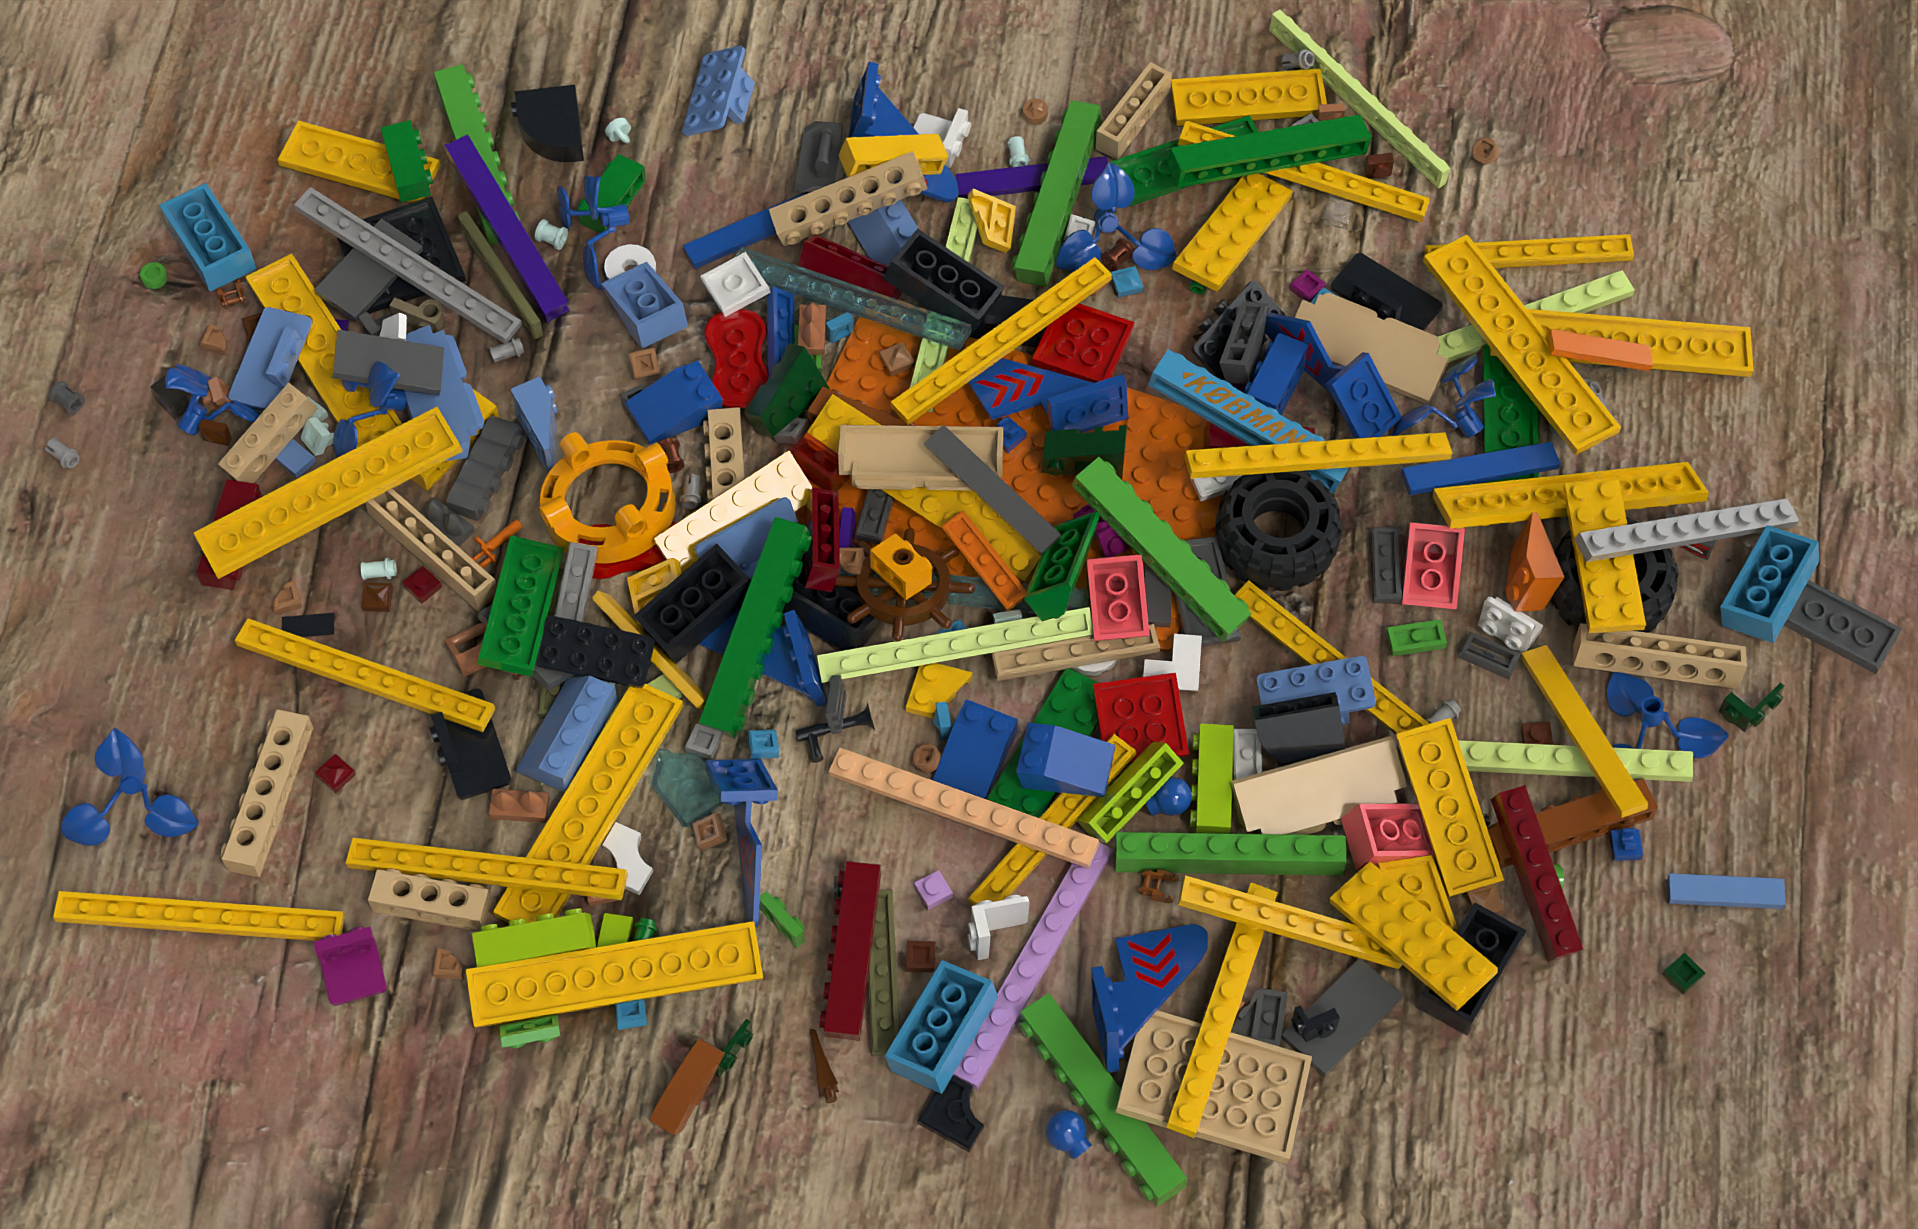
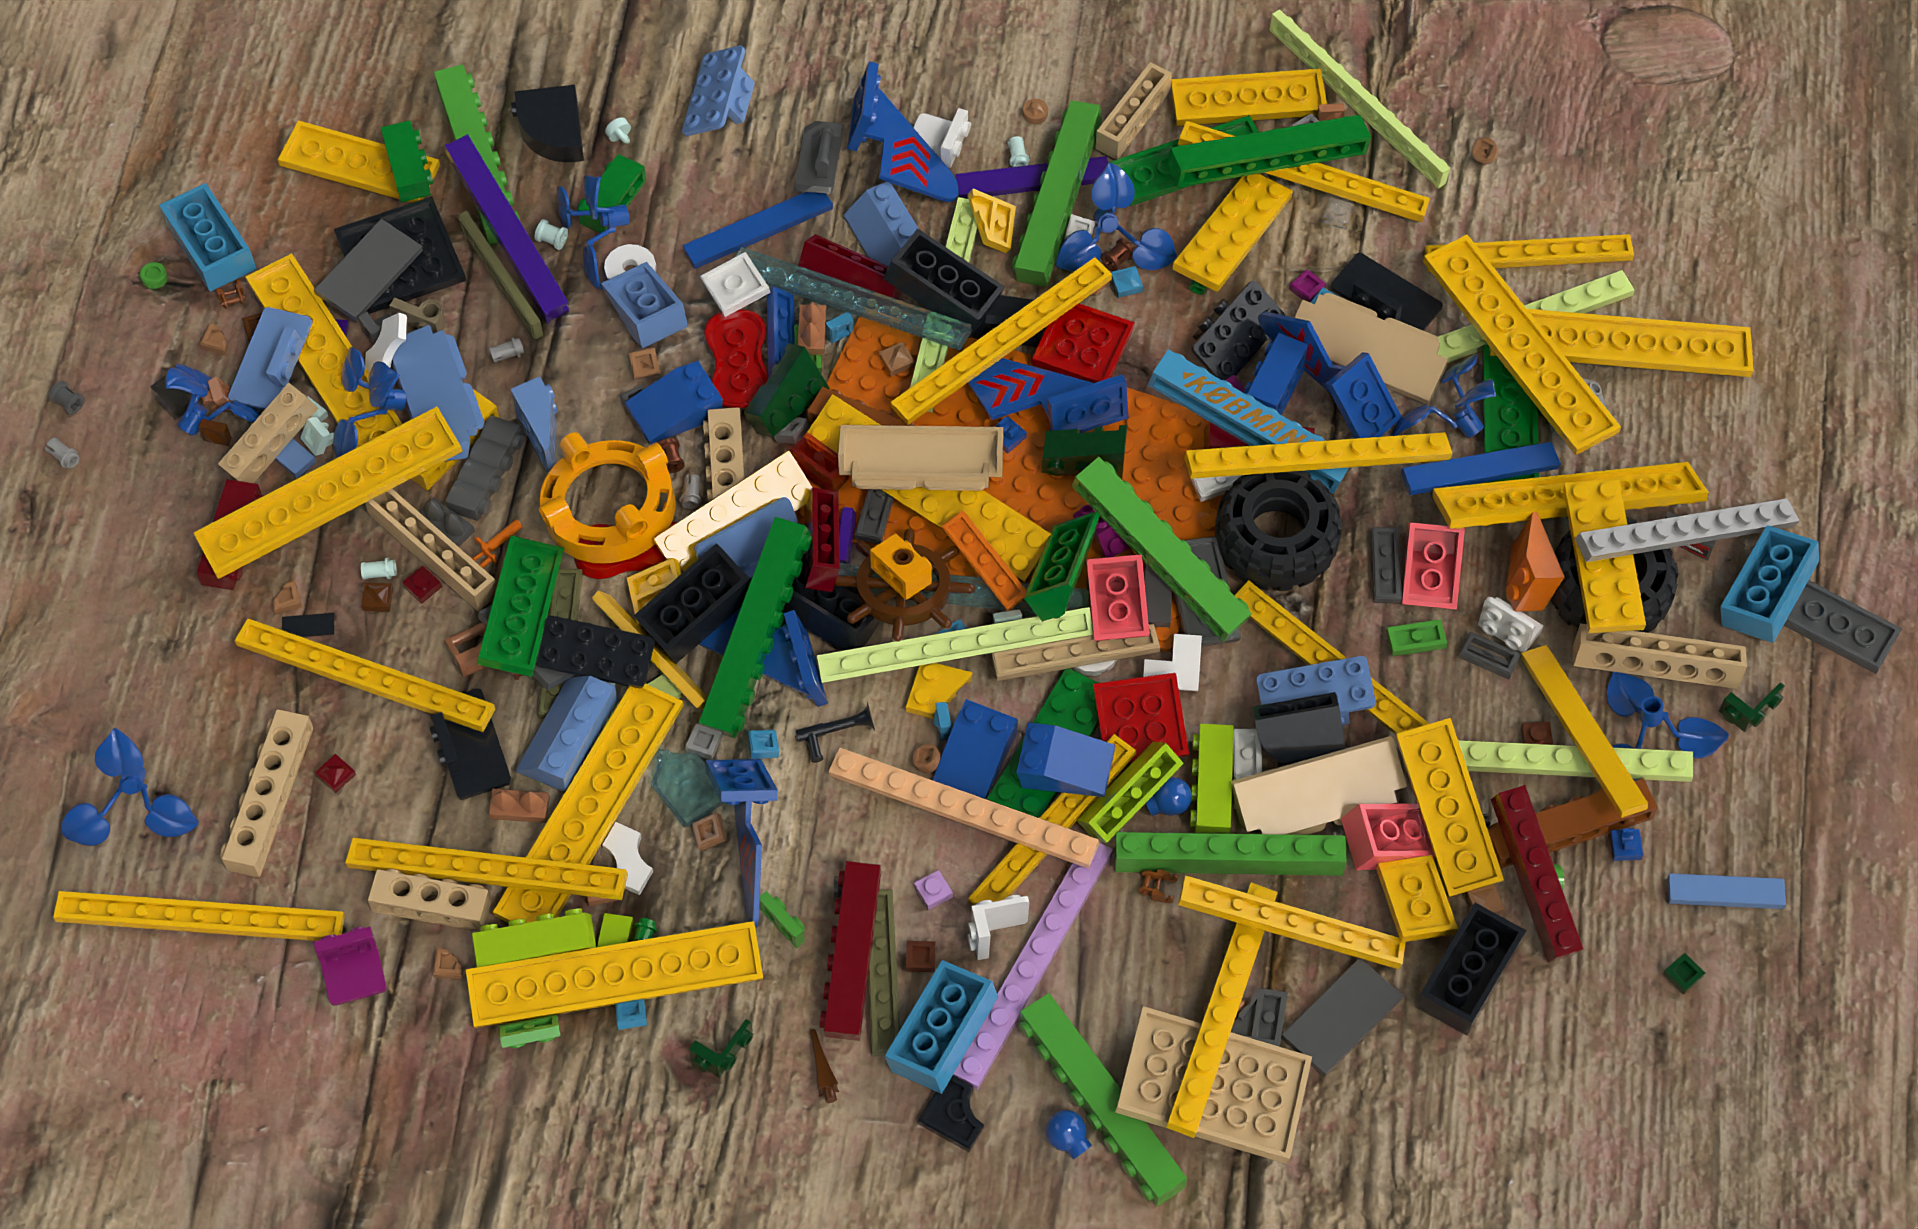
light grey plate [294,187,522,344] -> none
dark grey tile [332,330,444,396] -> none
light grey tile [555,542,598,622] -> none
dark orange slope [649,1038,725,1135] -> none
tan brick [769,151,928,246] -> none
dark grey tile [825,675,847,734] -> none
yellow brick [839,134,949,177] -> none
medium nougat tile [840,548,864,574] -> none
dark grey tile [924,425,1061,556] -> none
blue piece [1091,924,1208,1072] -> none
dark grey slope [1220,301,1268,385] -> none
light grey pin [1282,49,1315,70] -> none
black bracket [1291,1005,1340,1042] -> none
yellow plate [1330,861,1498,1011] -> none
copper plate [1364,153,1394,179] -> none
light grey pin [1426,699,1461,724] -> none
orange tile [1547,329,1653,371] -> none

